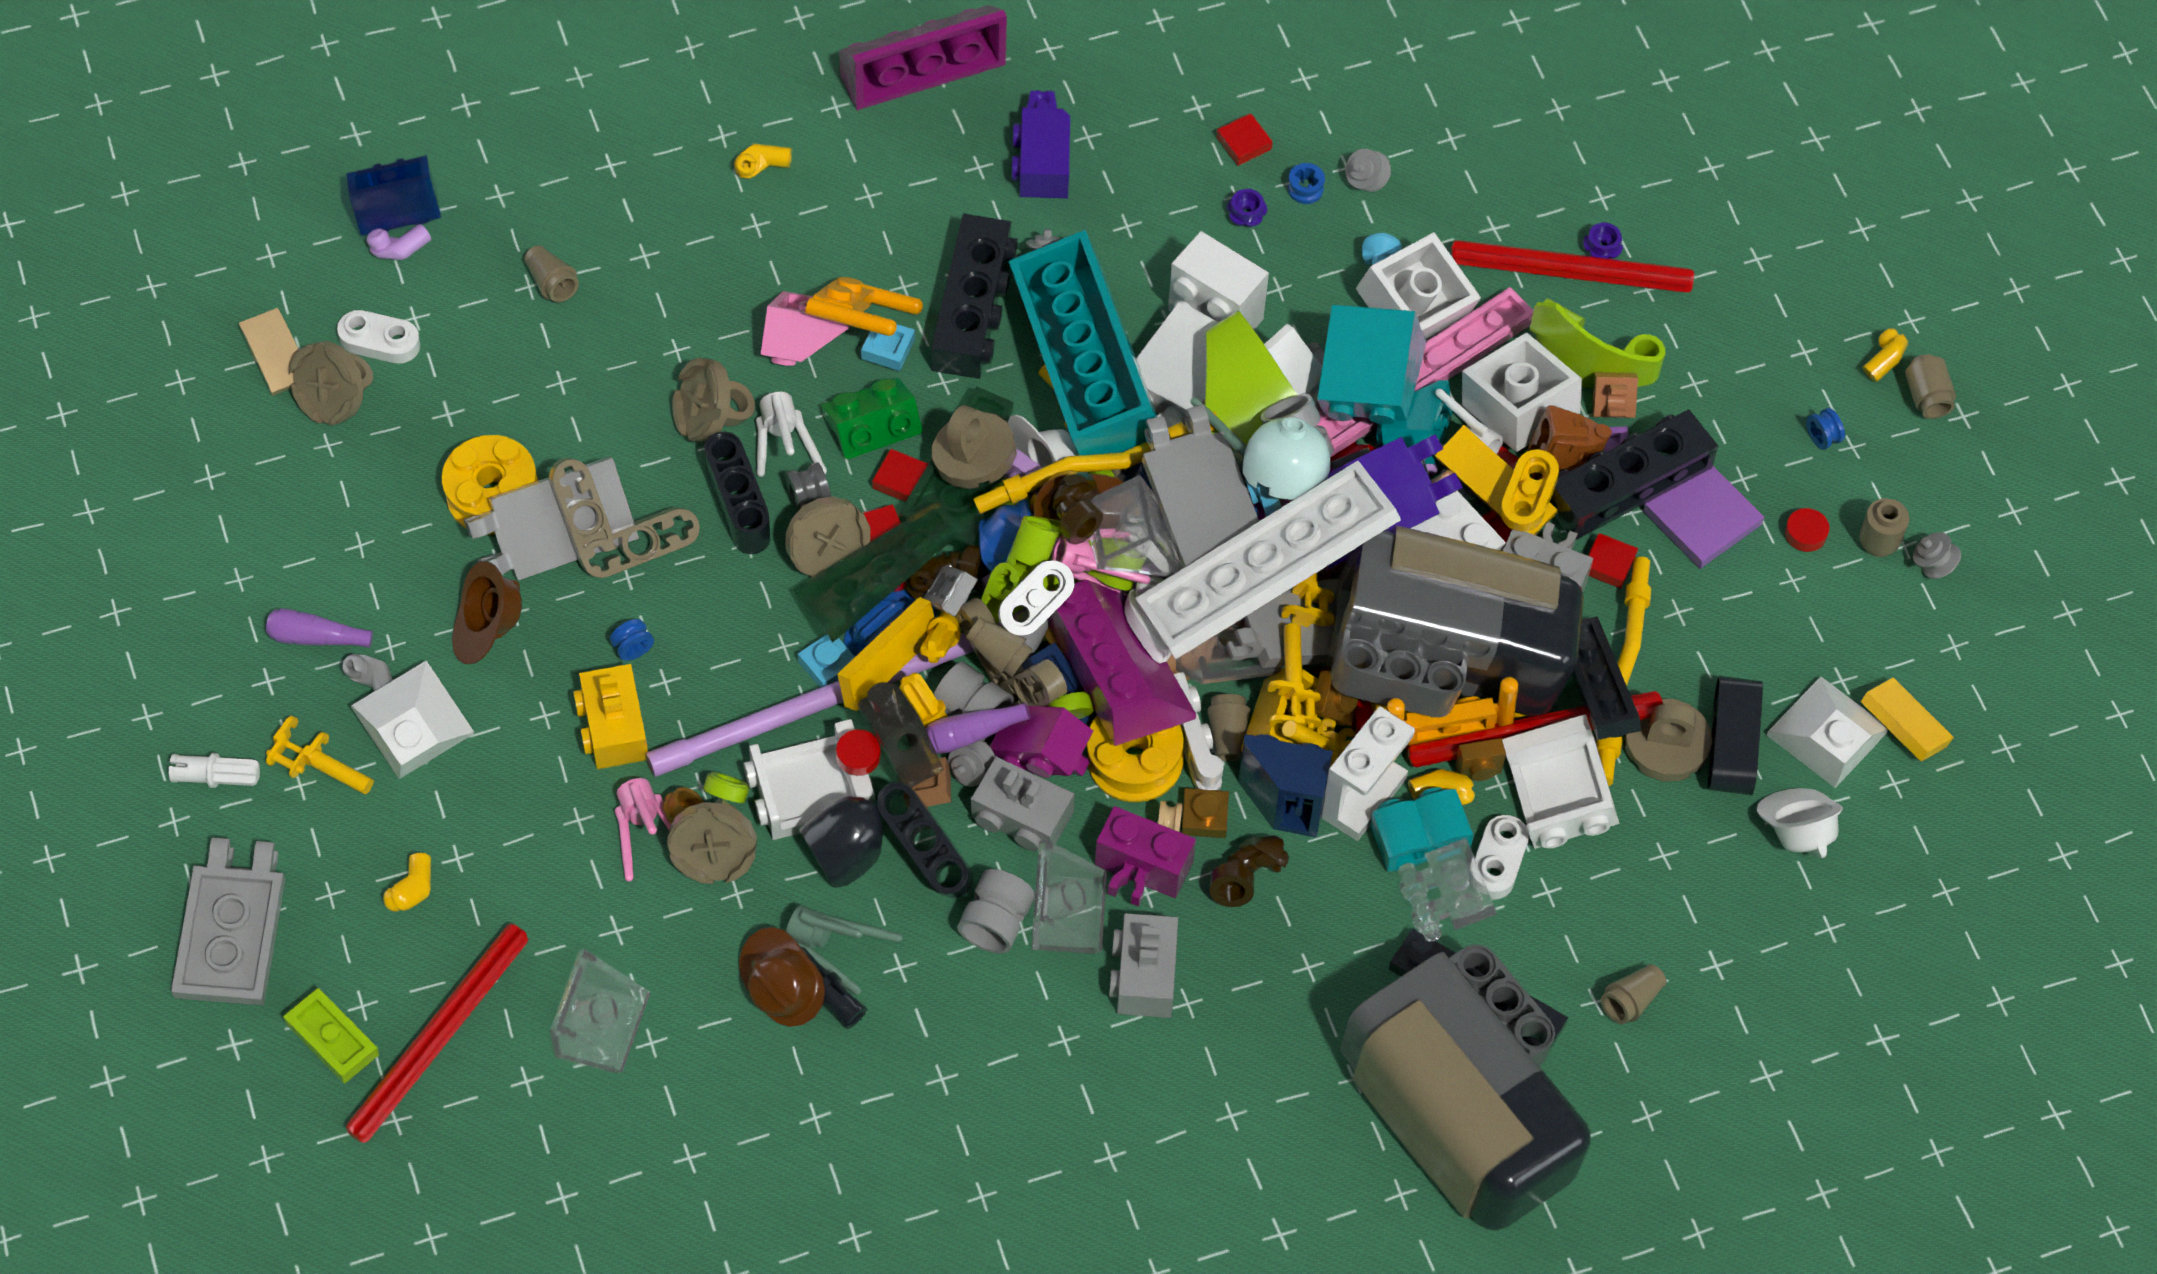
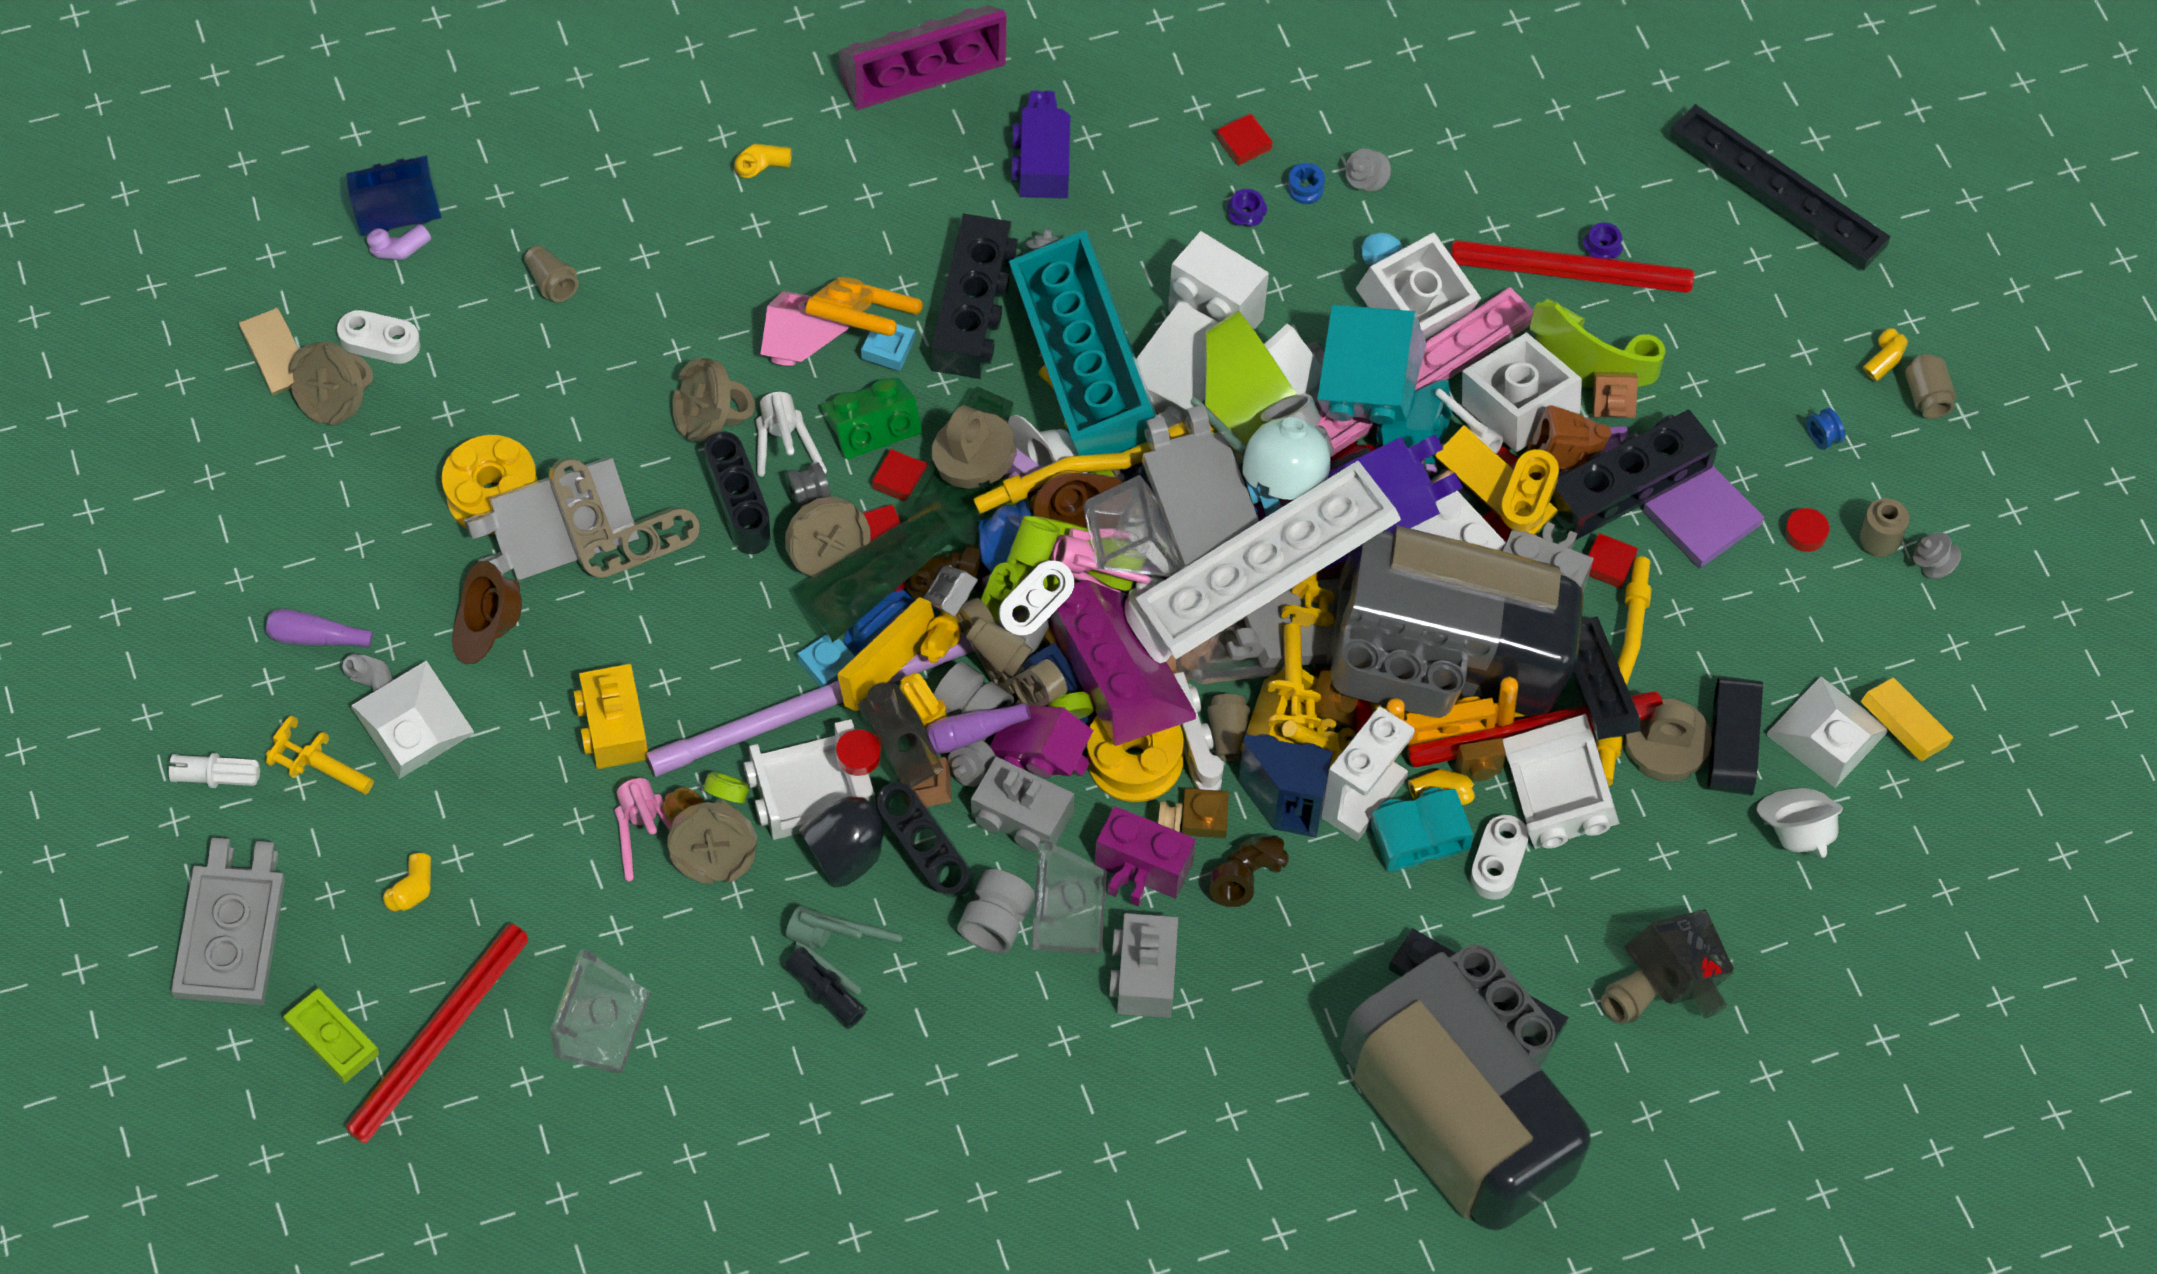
blue bush [610,619,654,661] -> none
reddish brown piece [739,927,825,1027] -> none
dark brown arm [1053,472,1103,545] -> none
clear plate [1398,838,1497,942] -> none
none -> clear smoke torso [1624,909,1733,1019]
none -> black plate [1669,104,1891,271]

